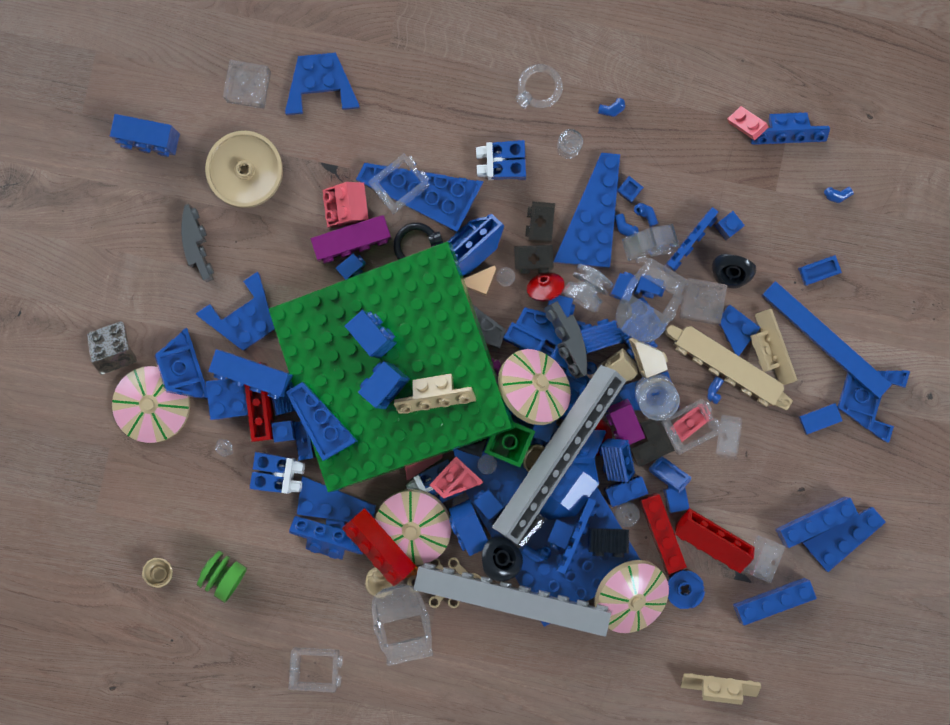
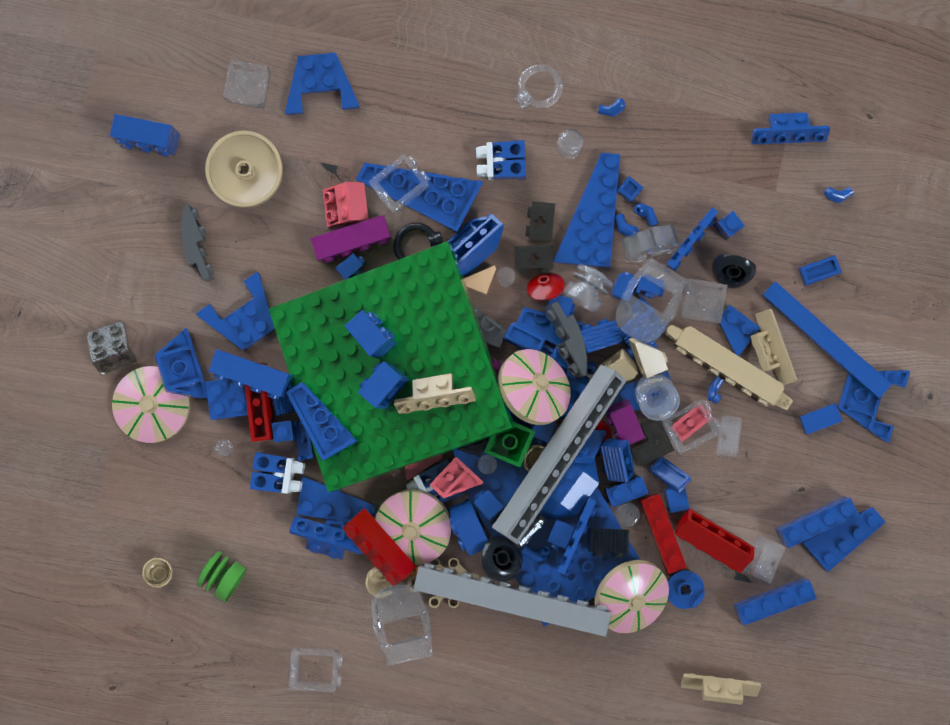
coral plate [727,106,768,140] -> none

